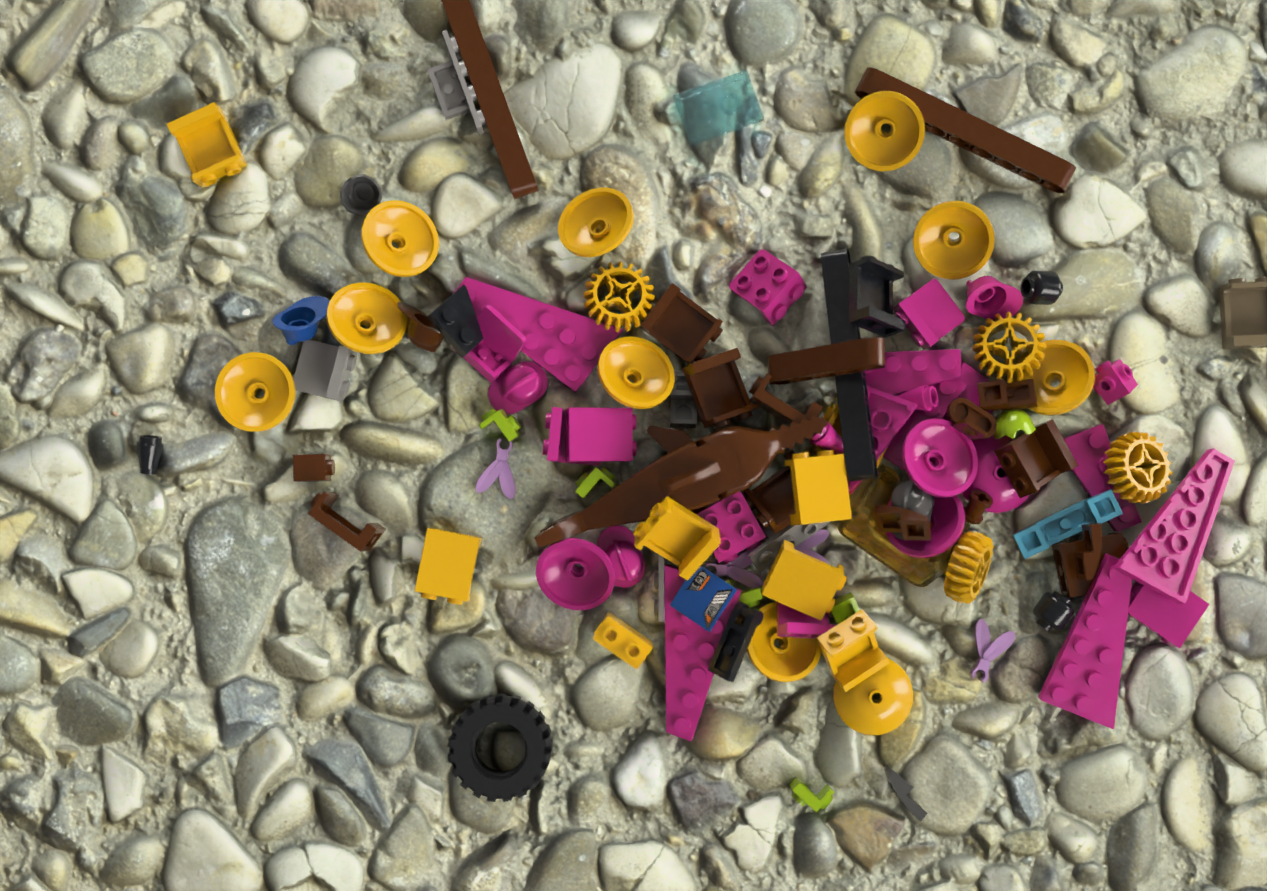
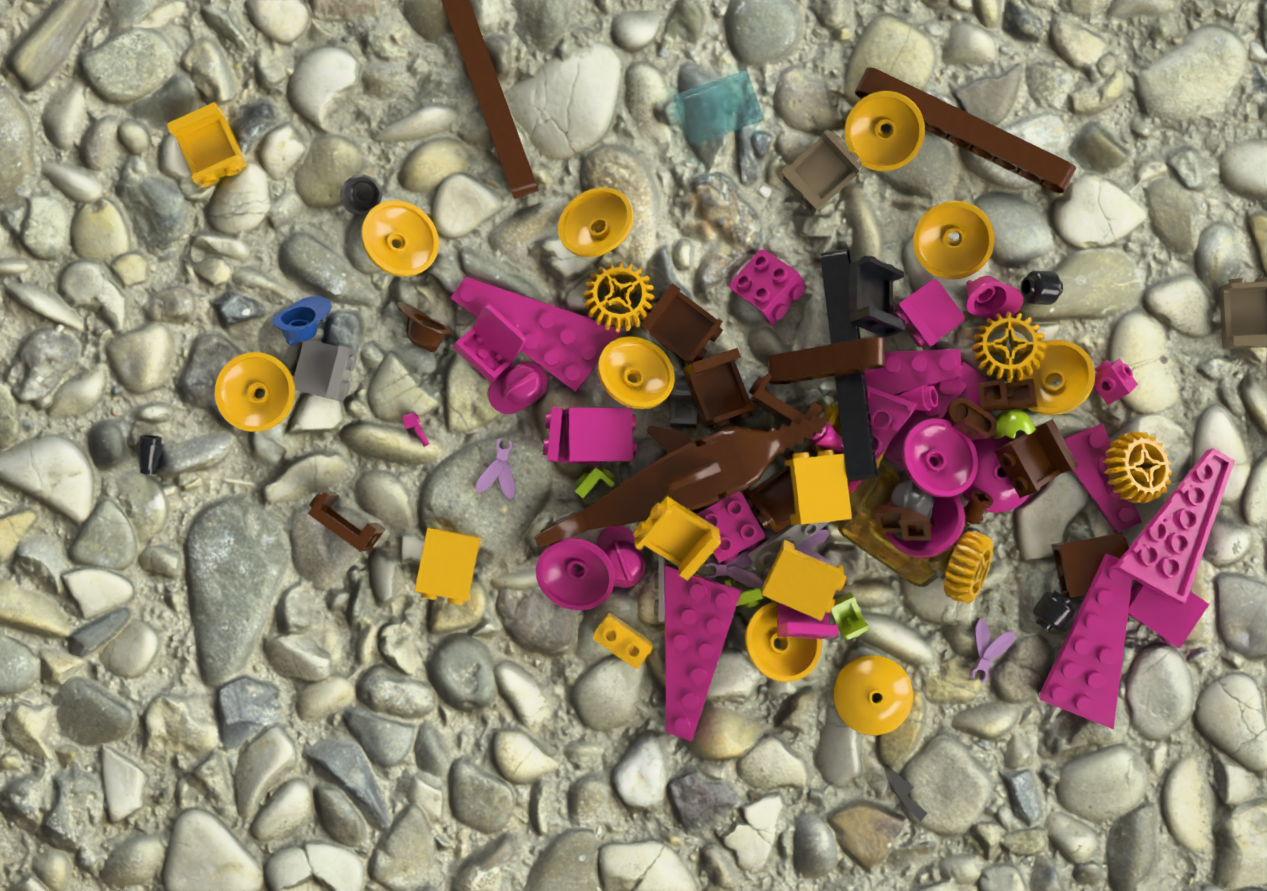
reddish brown brick [293,454,335,482] -> none
yellow dish [326,283,407,354] -> none
light grey bracket [427,30,486,135] -> none
black wing [427,285,484,358] -> none
black tyre [447,693,553,802] -> none
lime bracket [478,408,522,442] -> none
blue sticker [670,566,737,632] -> none
black plate [708,601,763,682] -> none
lime bracket [790,777,834,812] -> none
yellow panel [817,609,889,692] -> none
medium azure slope [1012,489,1123,559] -> none
reddish brown slope [1074,523,1102,580] -> none
none -> dark pink hand [402,413,430,447]
none -> dark tan panel [778,130,863,215]

